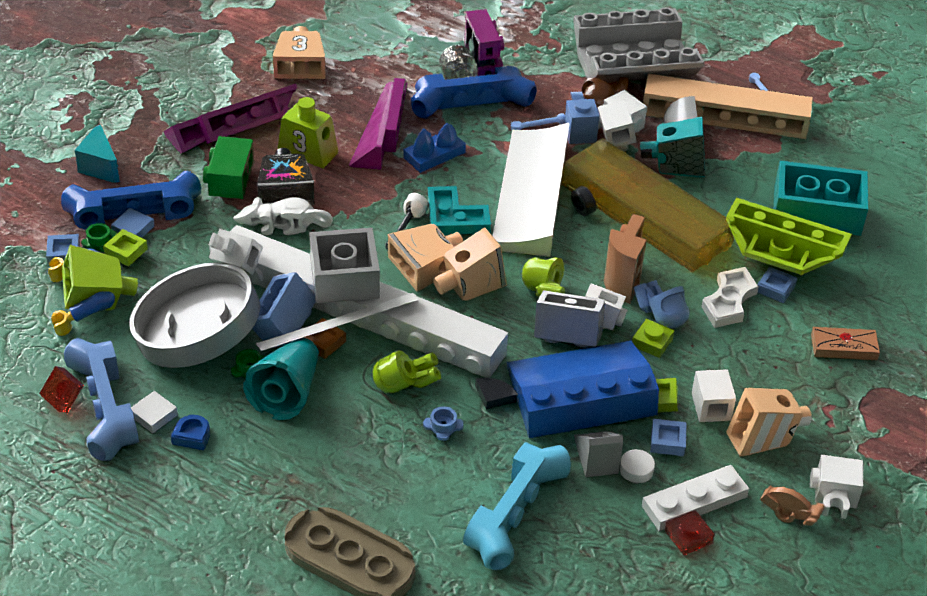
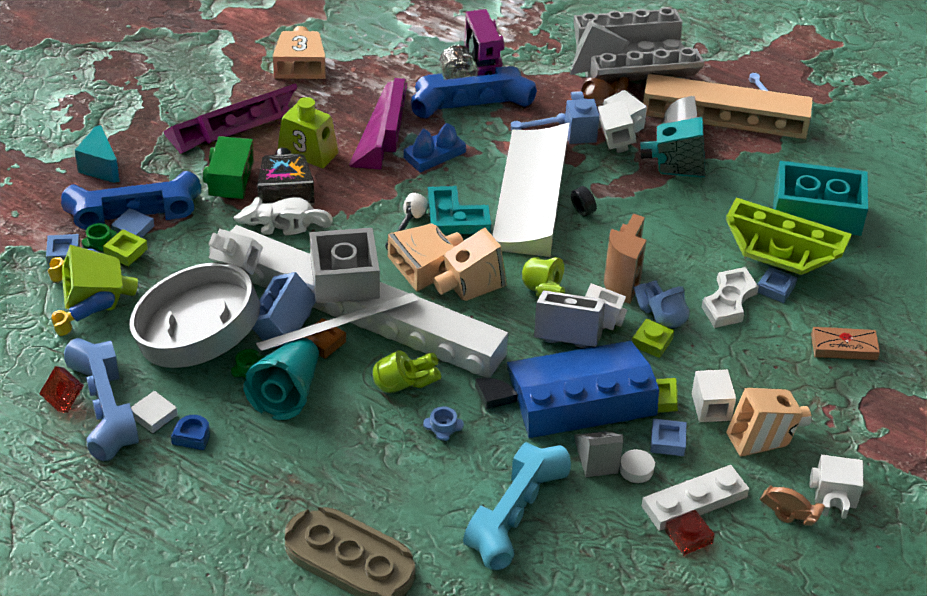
clear yellow brick [561,138,734,273] -> none
none -> light grey slope [570,20,630,75]

